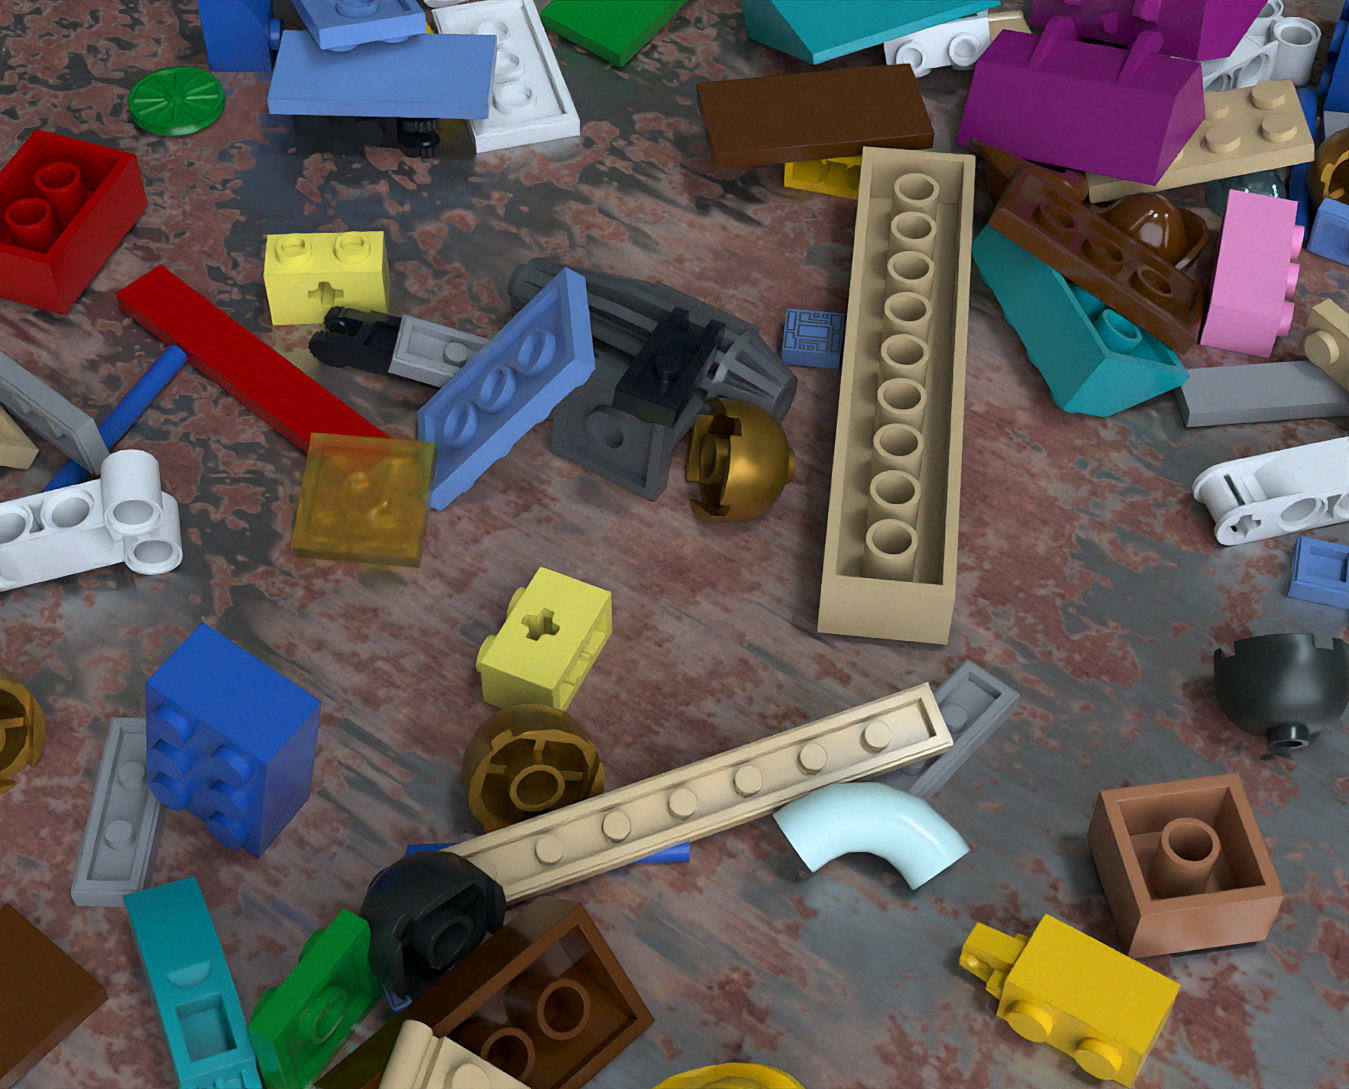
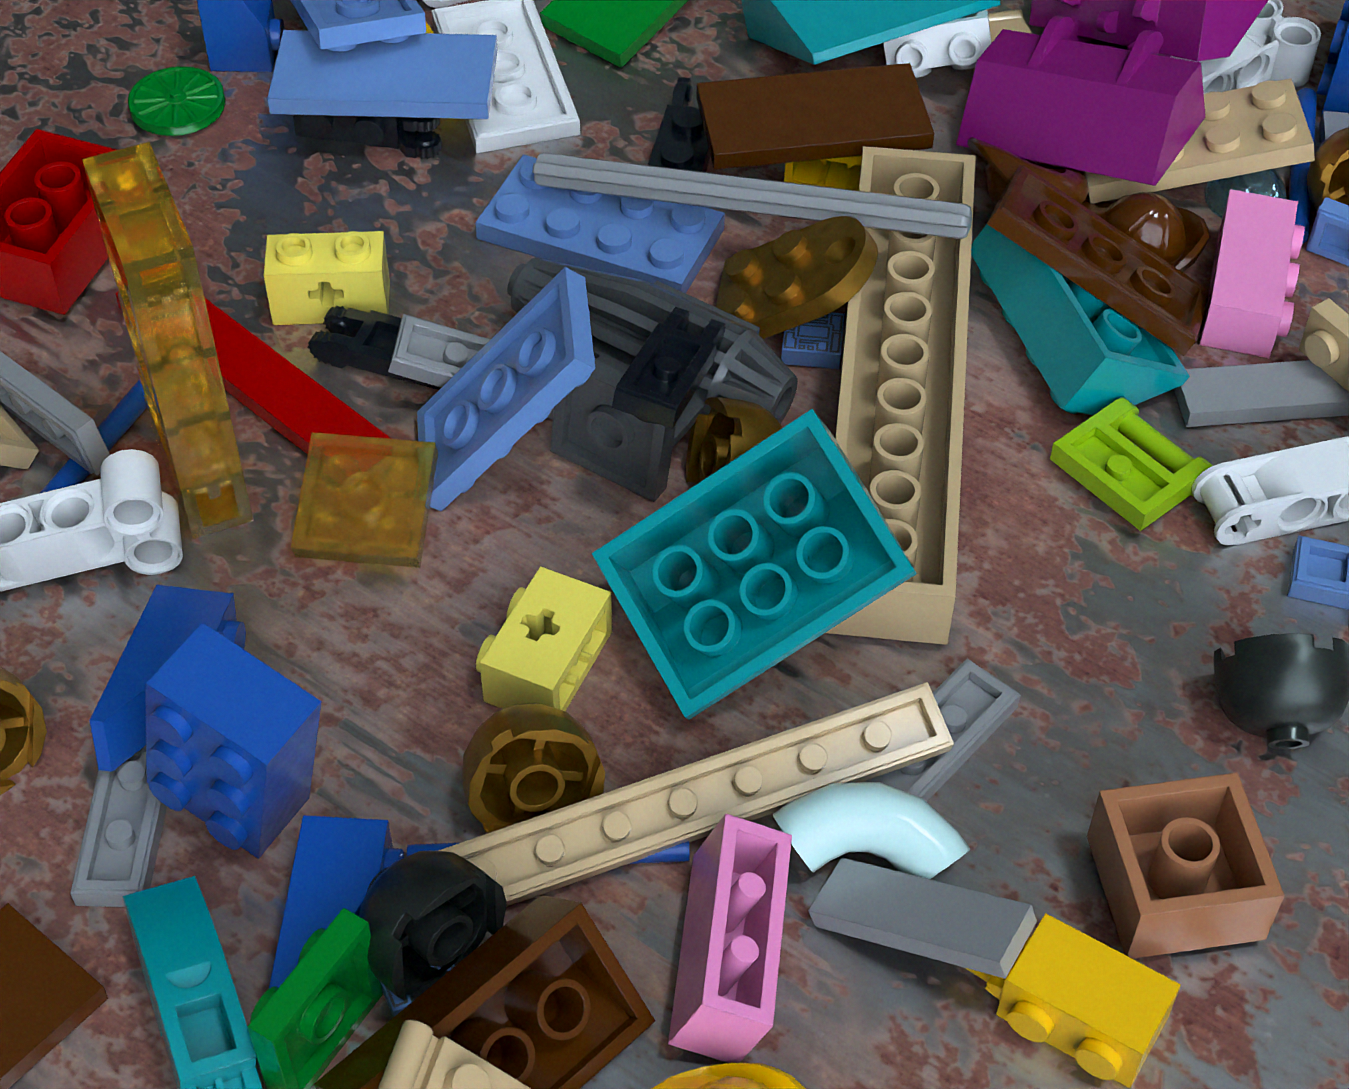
none -> clear yellow fence [82,142,253,539]
none -> blue slope [89,585,246,772]
none -> blue slope [269,815,404,988]
none -> medium blue plate [475,154,725,294]
none -> light grey axle [533,153,972,239]
none -> teal slope [591,409,917,720]
none -> black hinge [648,77,712,172]
none -> bright pink brick [668,813,792,1063]
none -> pearl gold plate [716,216,878,339]
none -> light grey tile [808,857,1037,979]
none -> lime plate [1050,397,1214,531]

